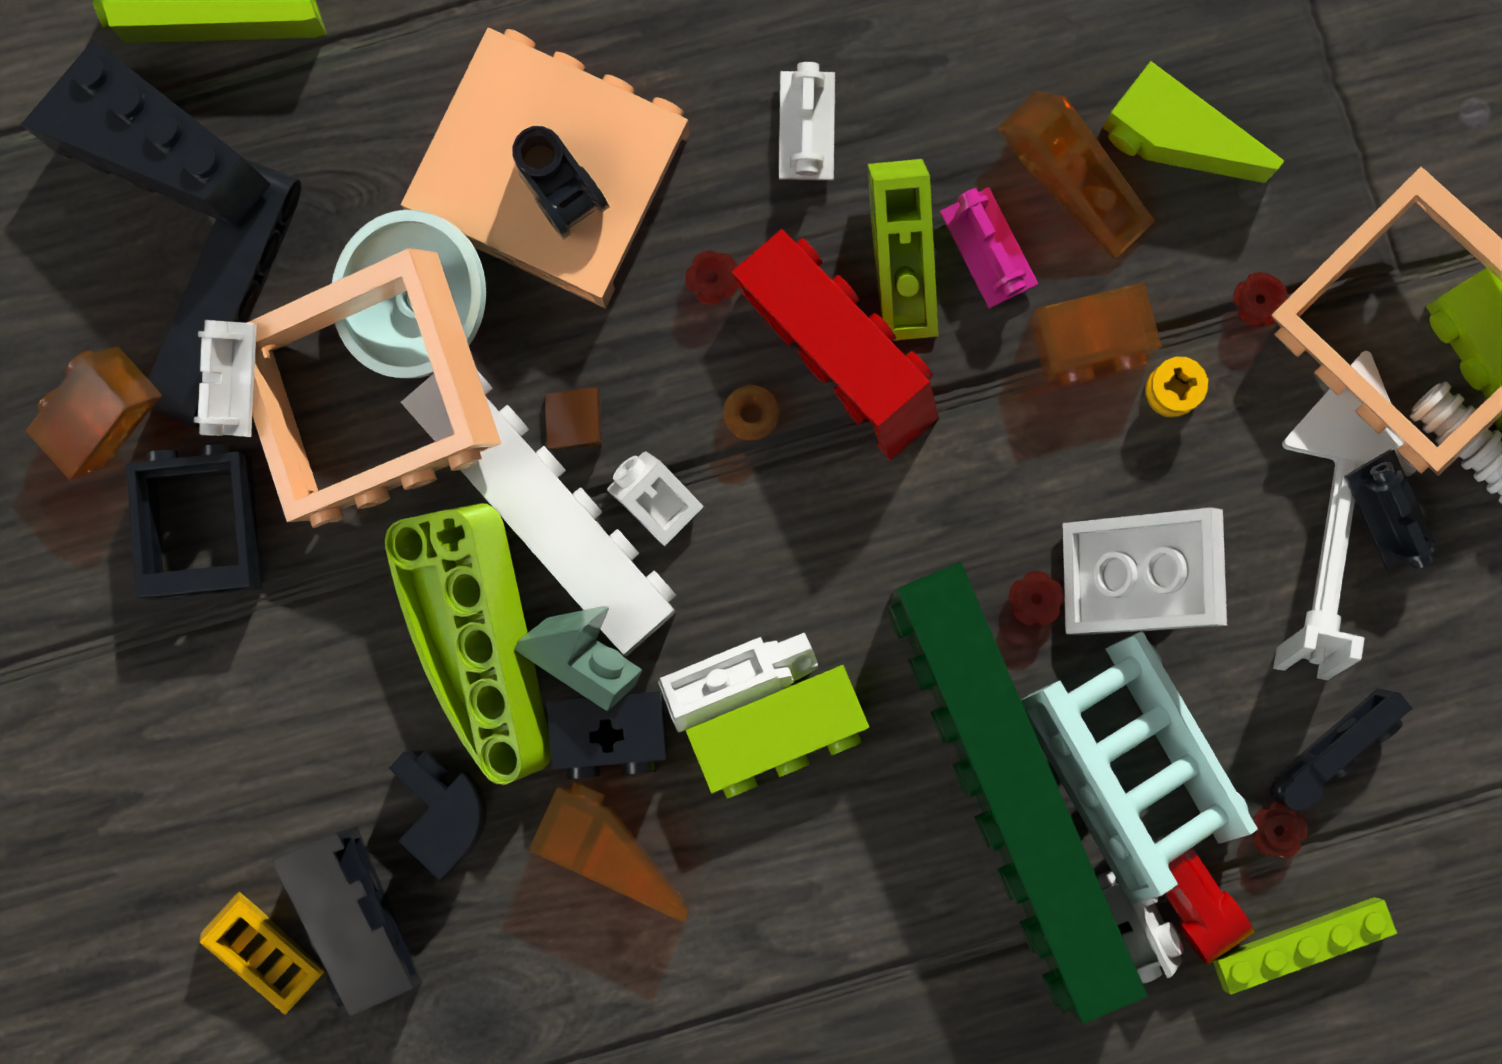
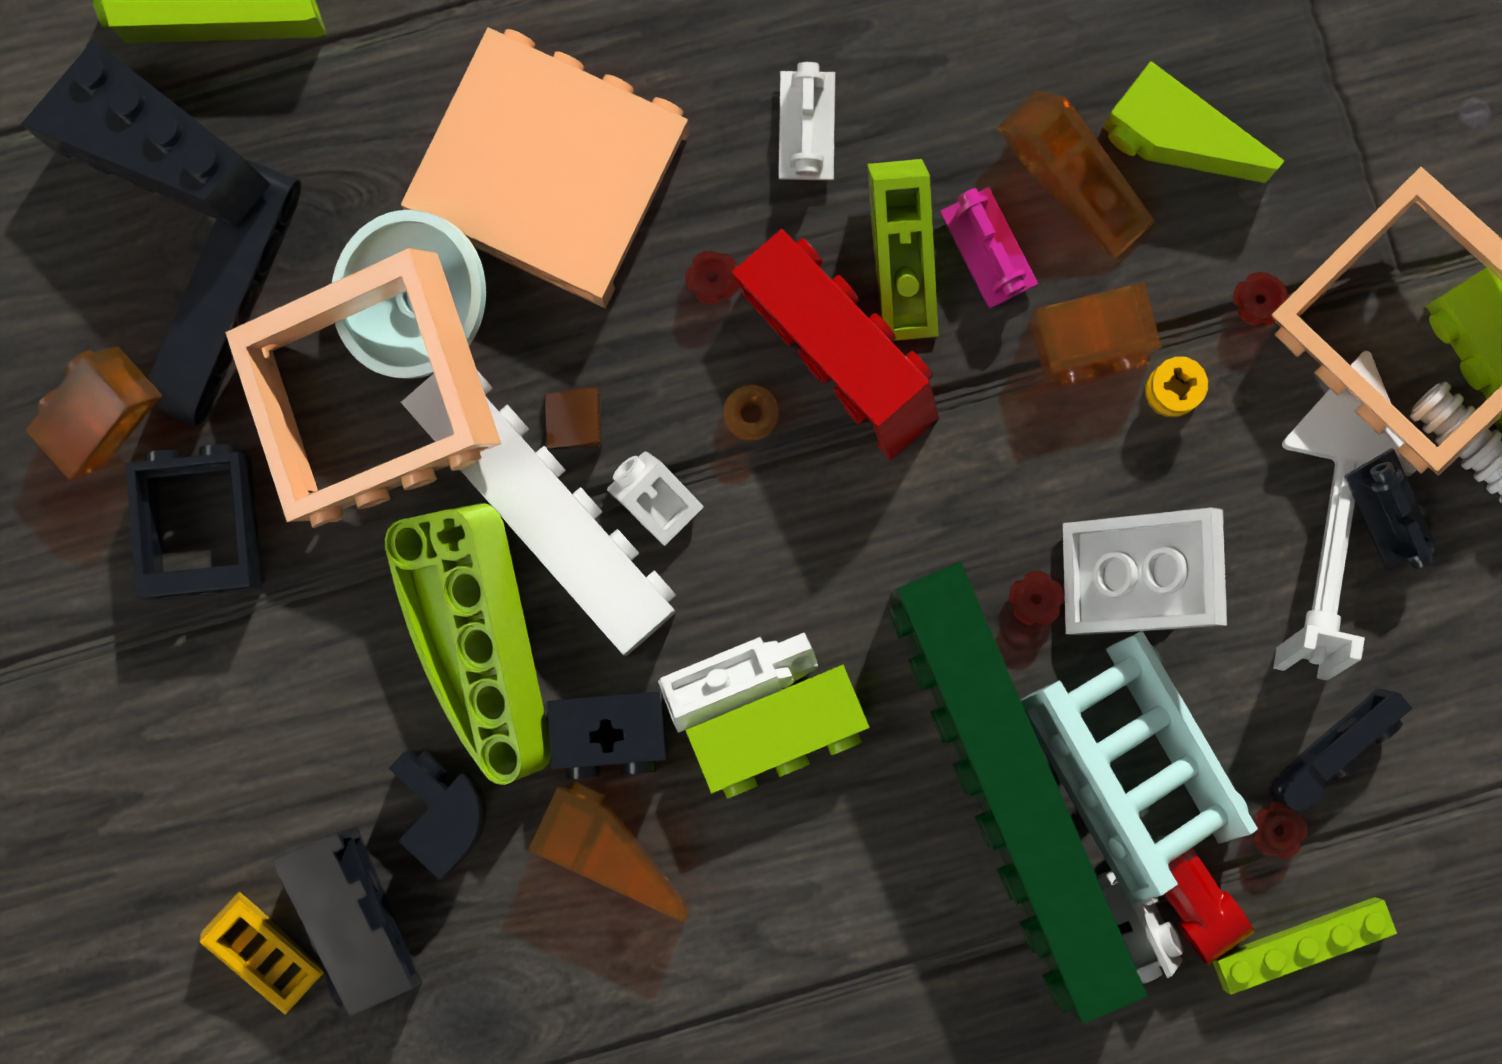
white hinge [194,320,257,437] -> none
black piece [512,126,610,240] -> none
sand green slope [514,606,642,711] -> none

